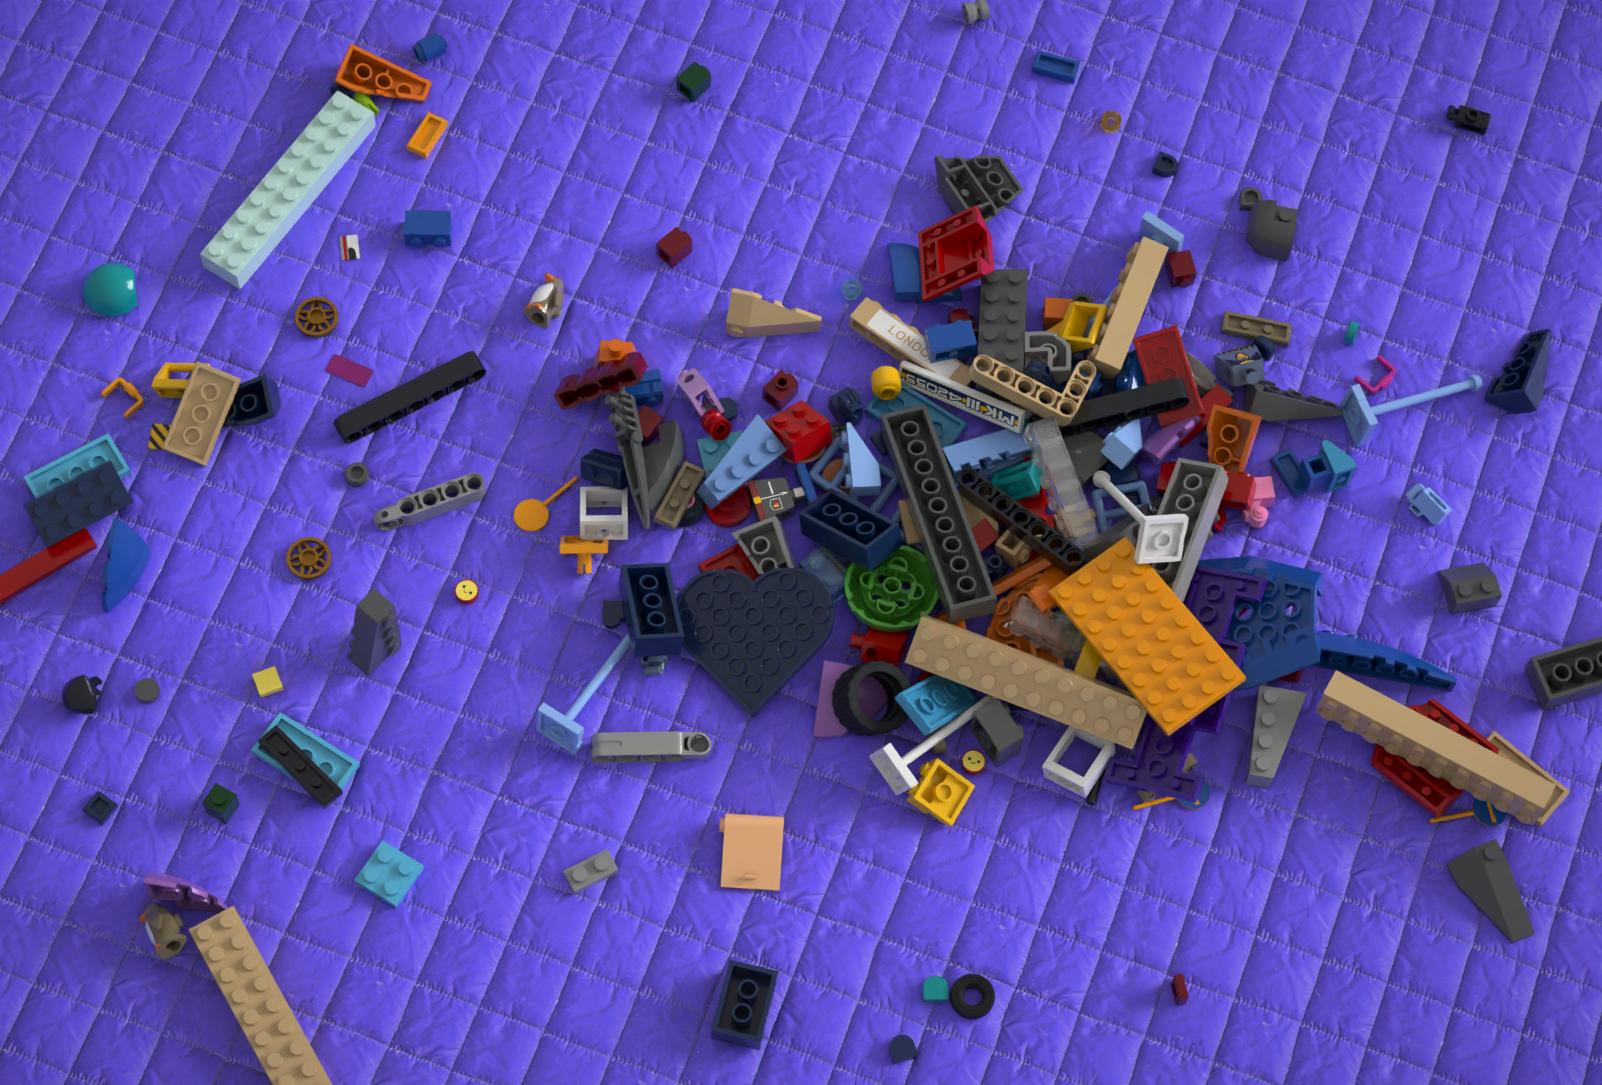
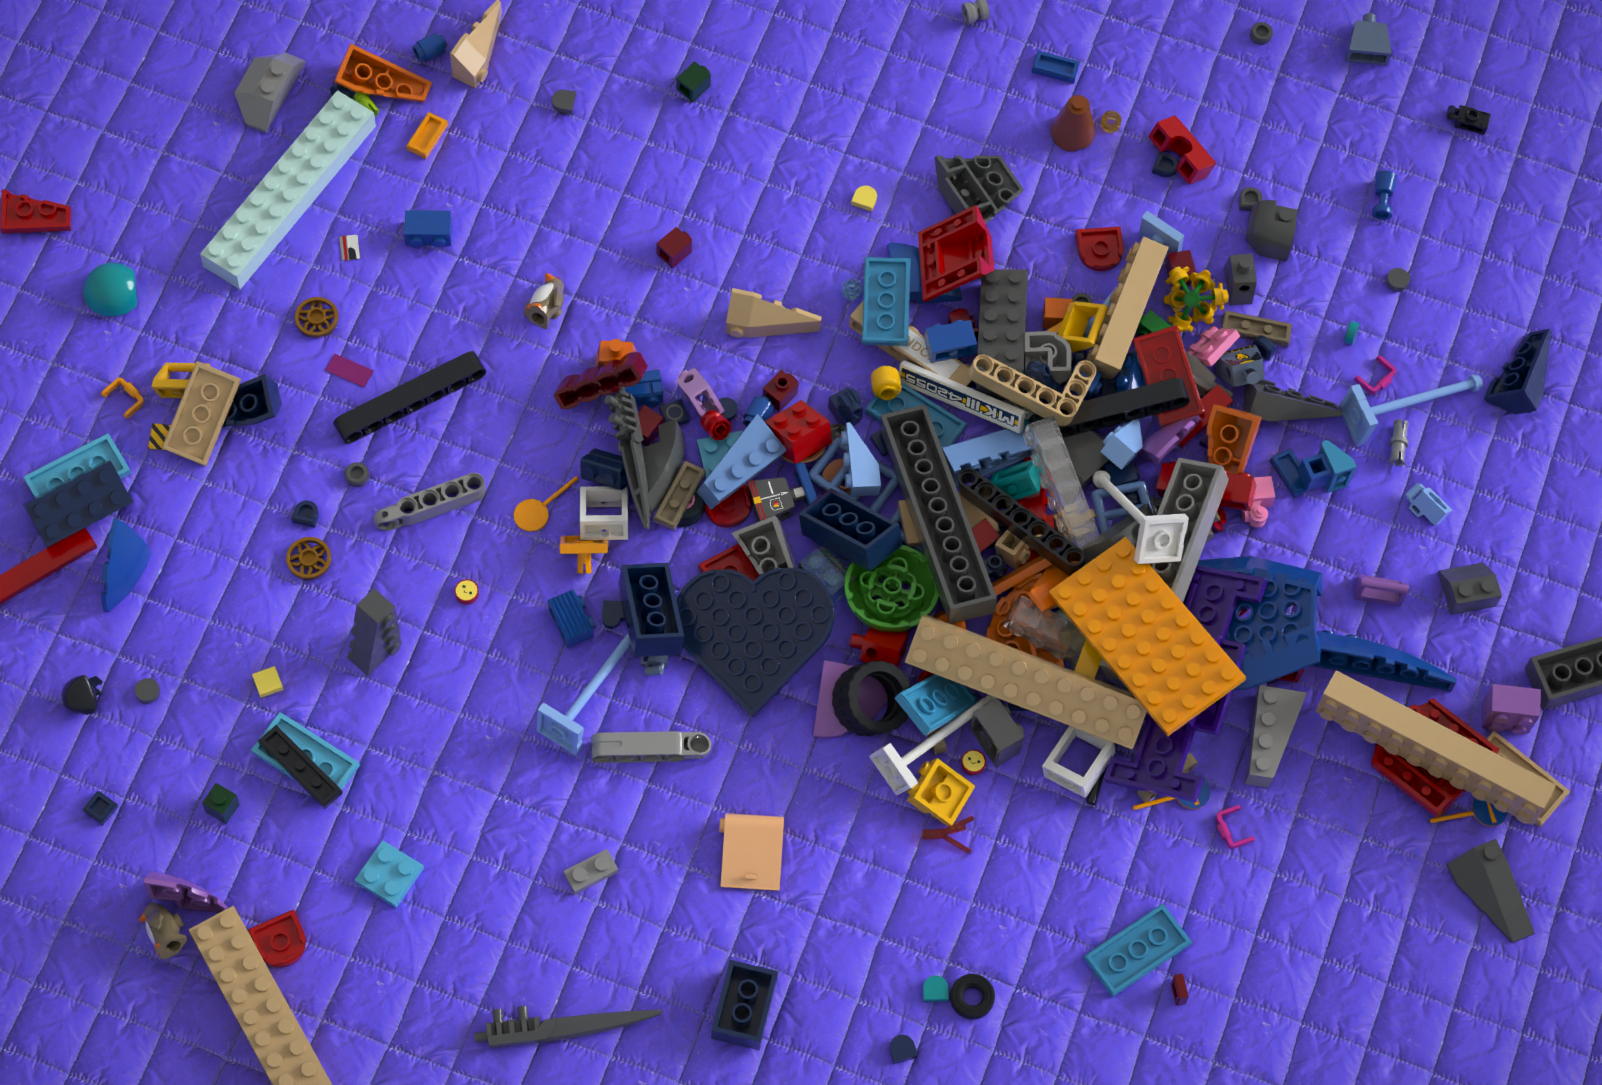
none -> red wing [0,189,72,234]
none -> light grey wedge [234,53,306,133]
none -> red tile [248,909,306,968]
none -> dark blue tile [291,501,319,528]
none -> tan wedge [450,0,502,88]
none -> dark grey piece [474,1006,662,1049]
none -> blue brick [547,590,596,648]
none -> dark grey tile [552,90,576,114]
none -> dark blue tile [660,399,690,425]
none -> blue brick [743,396,774,427]
none -> light yellow tile [851,186,877,212]
none -> dark azure tile [862,257,911,346]
none -> clear red plant [922,816,974,854]
none -> dark orange cone [1050,95,1095,152]
none -> red tile [1075,226,1124,271]
none -> dark azure tile [1083,903,1192,998]
none -> green brick [1136,310,1171,337]
none -> red arch [1148,115,1216,185]
none -> yellow plant [1163,266,1229,332]
none -> bright pink plate [1187,326,1240,366]
none -> dark pink piece [1215,805,1255,849]
none -> dark grey torso [1224,254,1257,305]
none -> dark grey tile [1250,22,1273,45]
none -> sand blue torso [1346,13,1391,65]
none -> medium lavender tile [1354,574,1409,607]
none -> blue piece [1372,171,1397,220]
none -> dark grey tile [1386,268,1410,292]
none -> light grey pin [1389,419,1408,466]
none -> medium lavender brick [1481,684,1541,735]

